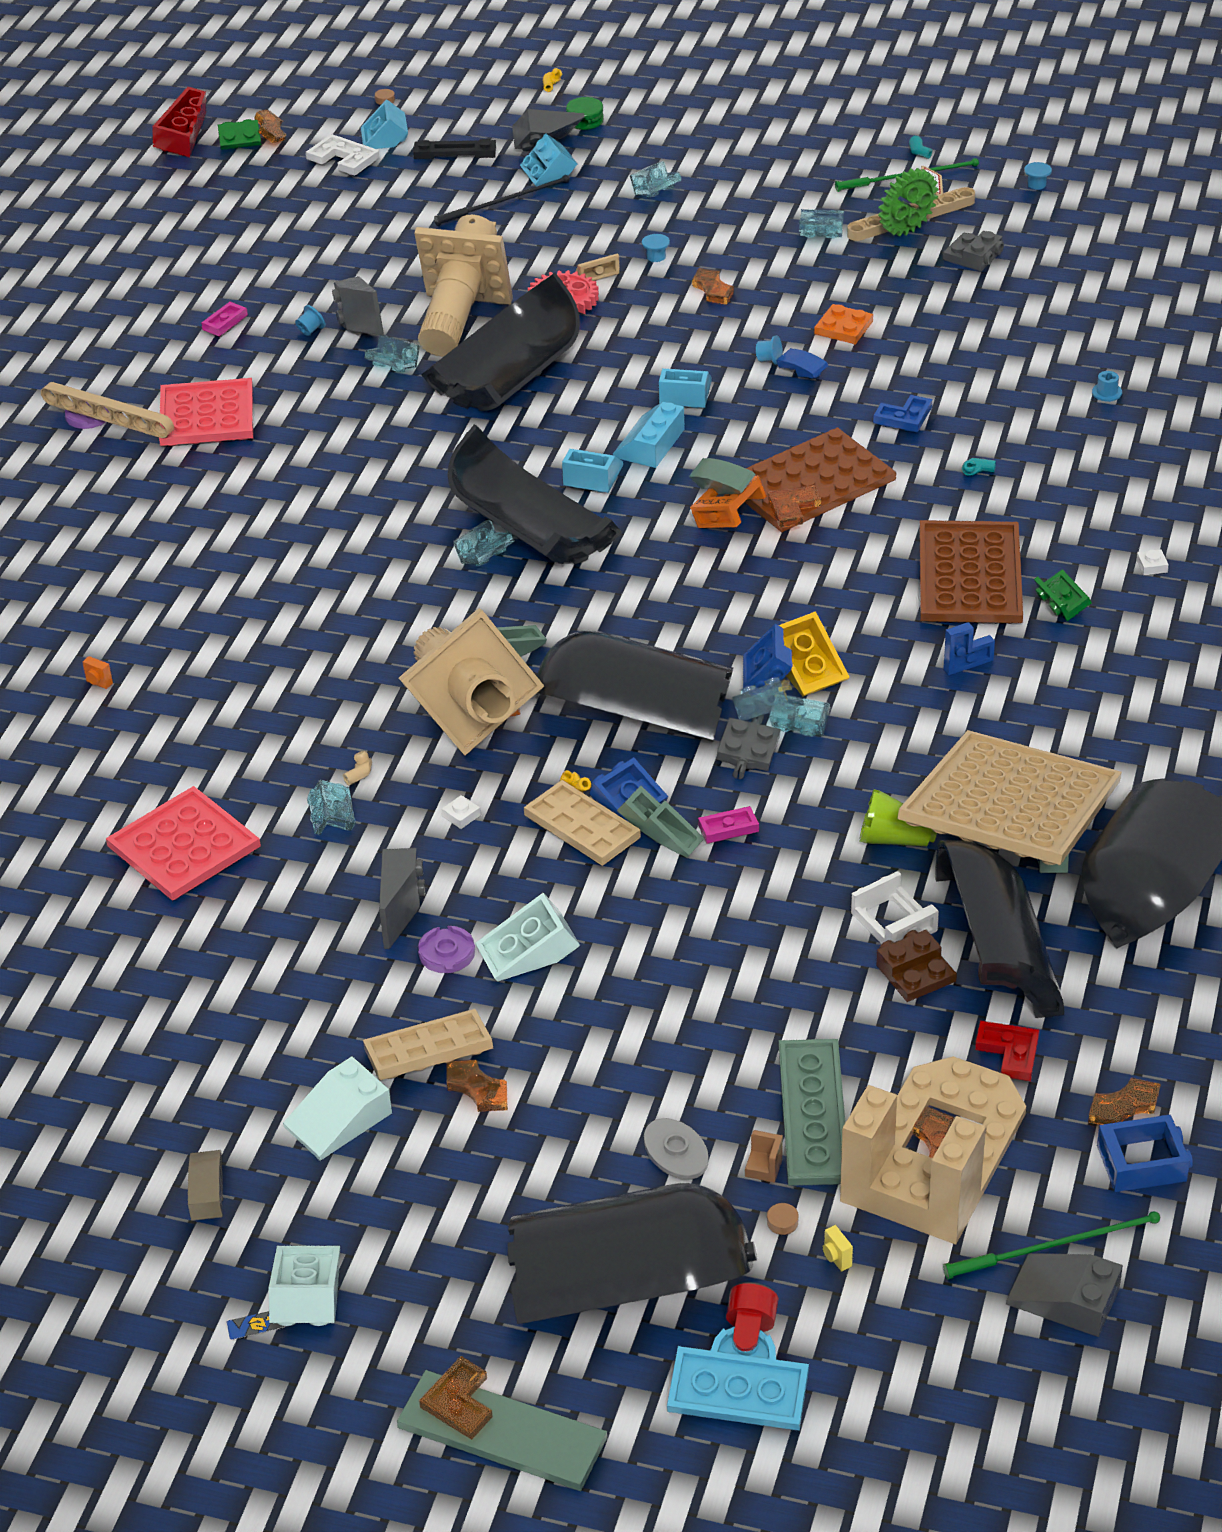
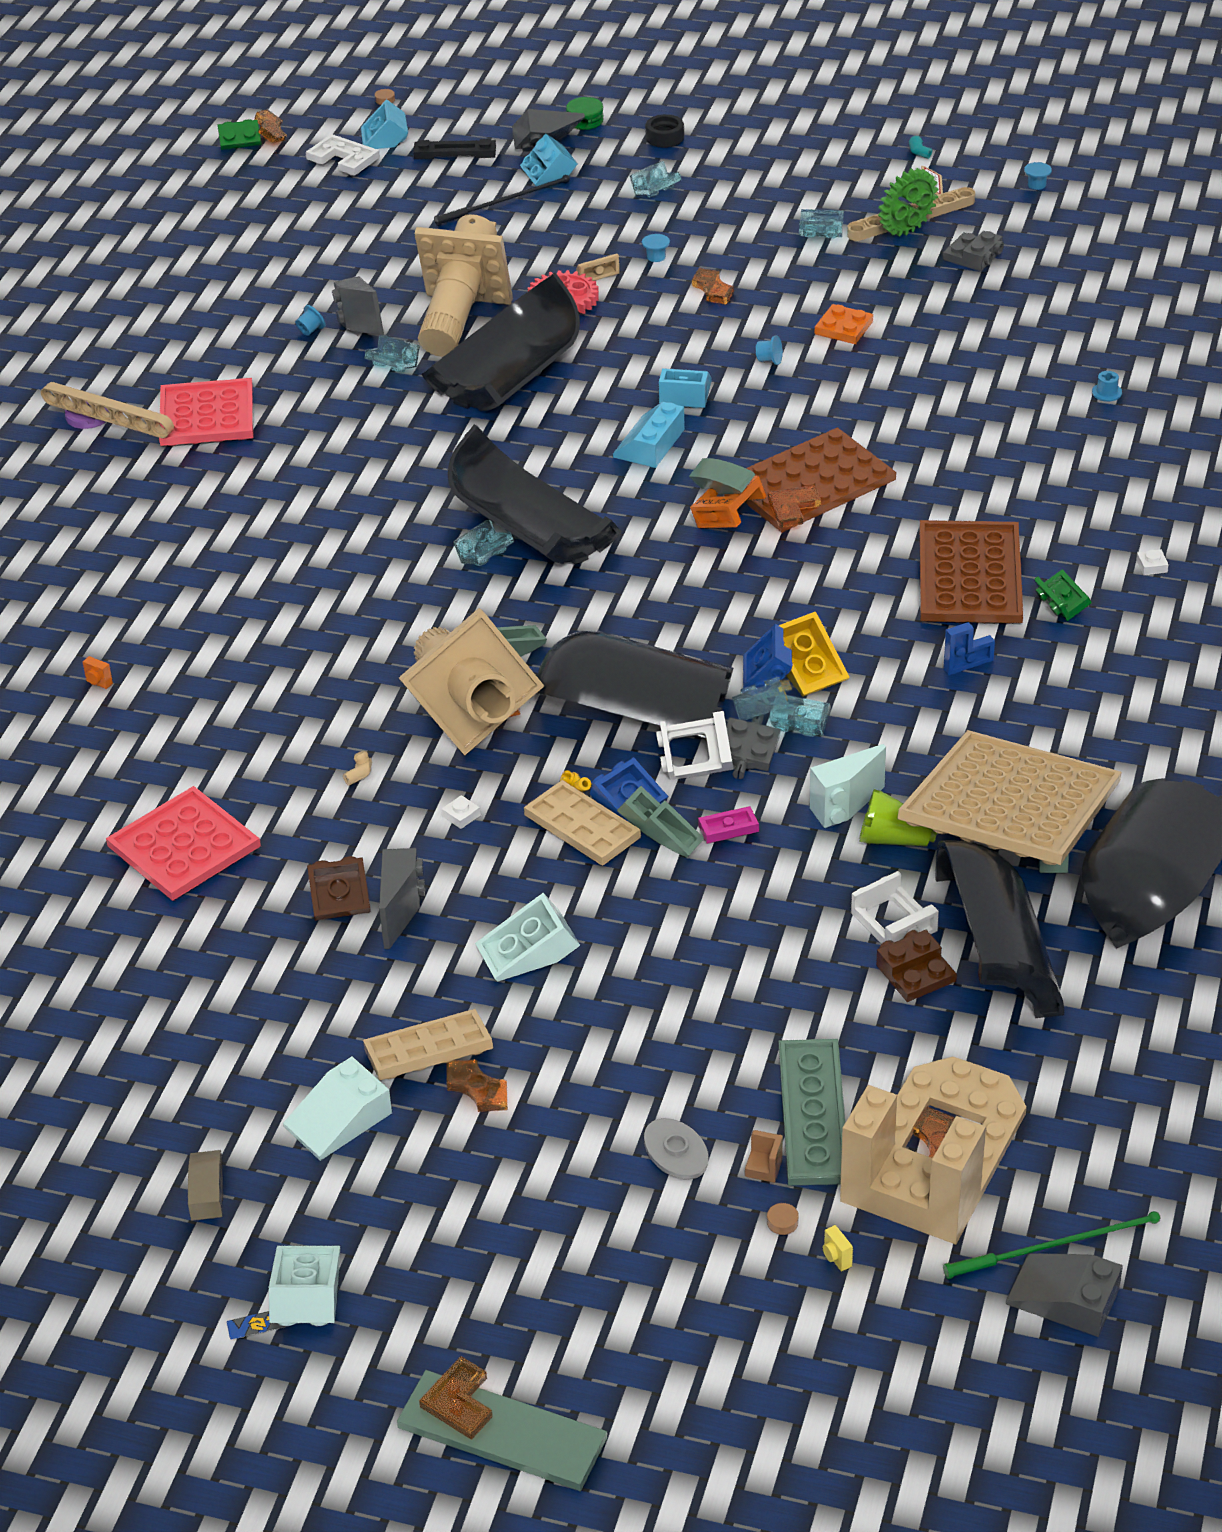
red wedge [152,87,206,157] -> none
dark pink plate [202,302,248,337] -> none
clear light blue bracket [307,780,356,835] -> none
medium lavender tile [418,926,475,973] -> none
black panel [508,1183,757,1324] -> none
yellow arm [543,68,562,92] -> none
medium azure slope [562,448,623,493] -> none
medium azure plate [667,1282,809,1431] -> none
blue slope [776,348,828,379] -> none
green piece [835,158,979,192] -> none
blue plate [873,395,933,432] -> none
teal arm [962,458,996,476] -> none
red plate [975,1021,1039,1081] -> none
clear orange tile [1088,1078,1161,1125] -> none
blue window [1097,1114,1193,1192] -> none
none -> reddish brown plate [307,856,371,920]
none -> black tyre [645,114,684,148]
none -> white window [656,711,734,780]
none -> light aqua slope [810,744,886,828]

